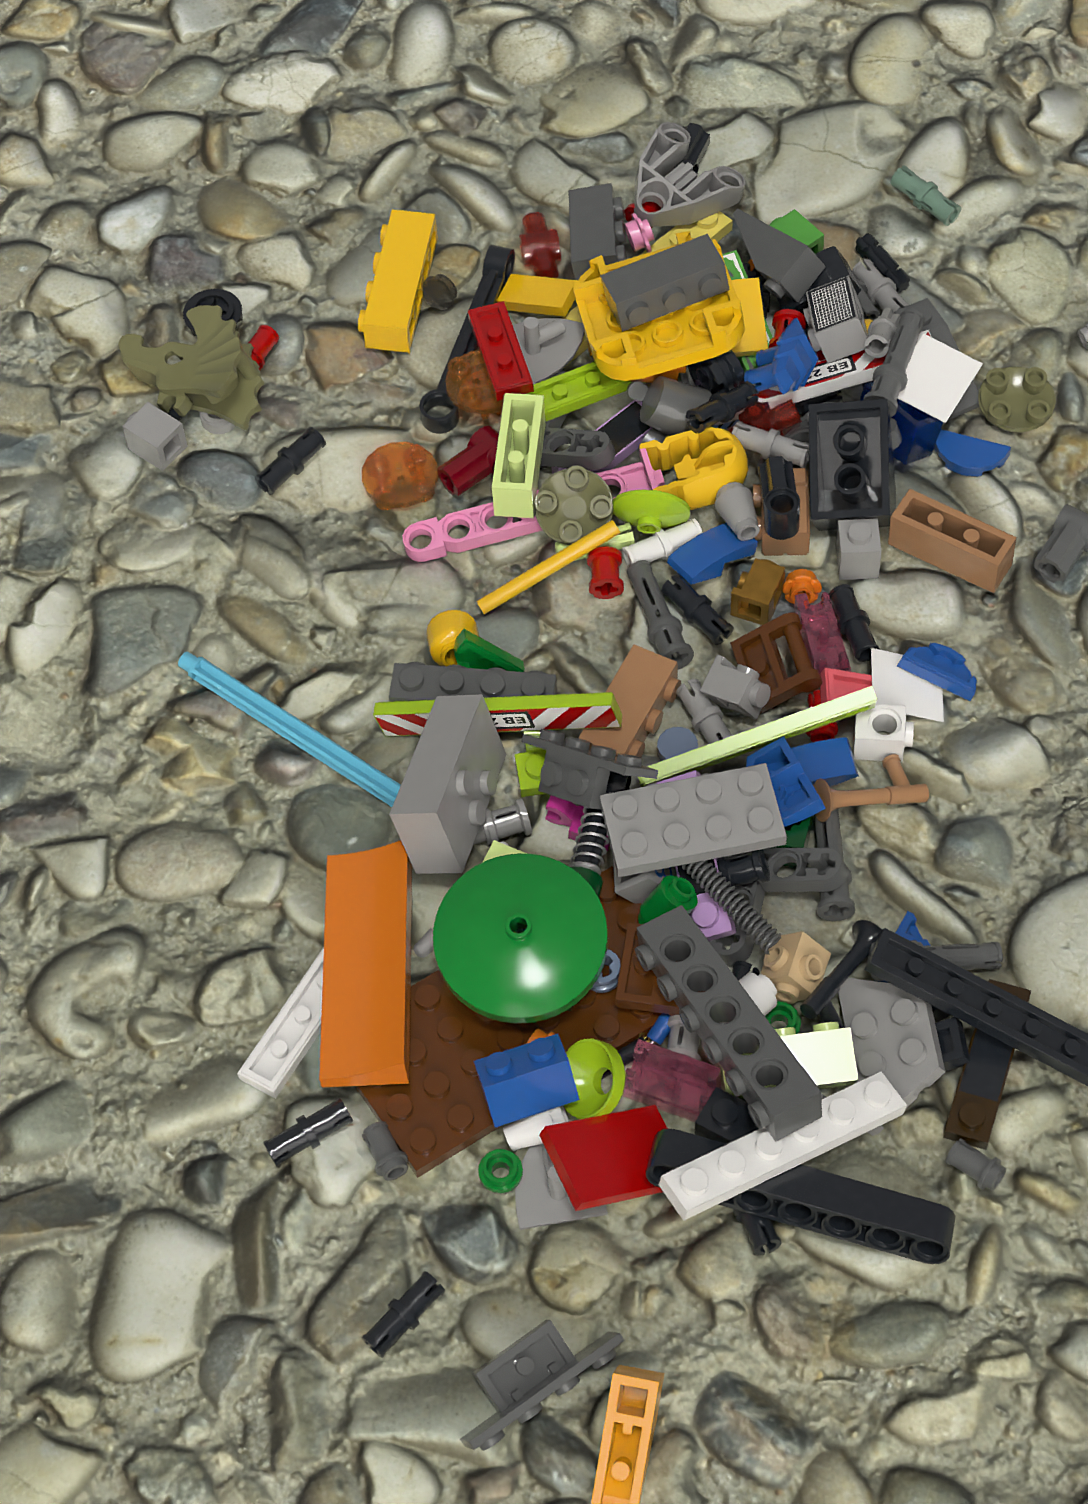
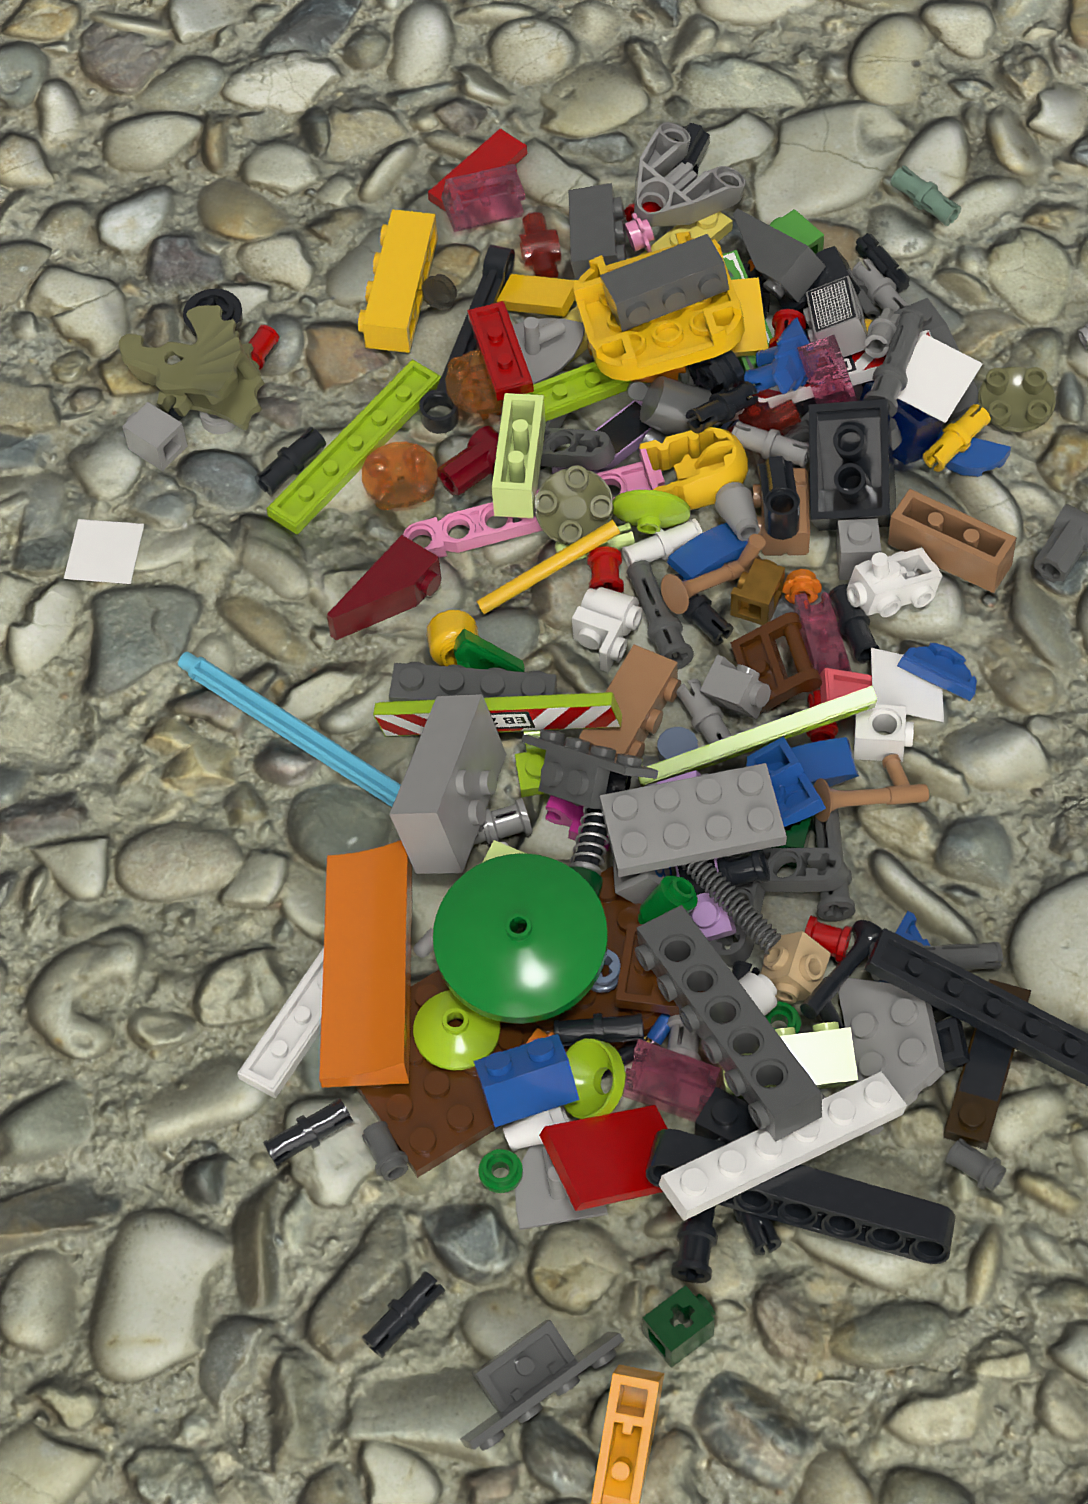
none -> white sticker [64,519,144,584]
none -> lime tile [266,359,441,535]
none -> dark red slope [326,535,442,640]
none -> lime dish [413,990,500,1070]
none -> red tile [428,129,527,218]
none -> clear pink hinge [441,164,526,232]
none -> black pin [554,1013,644,1047]
none -> white bracket [572,606,627,673]
none -> white brick [581,587,643,636]
none -> dark green brick [642,1285,716,1368]
none -> medium nougat piece [661,534,766,614]
none -> black pin [671,1205,718,1283]
none -> clear pink hinge [797,335,857,404]
none -> red bush [805,915,853,963]
none -> white brick [847,547,942,617]
none -> yellow pin [923,404,991,472]

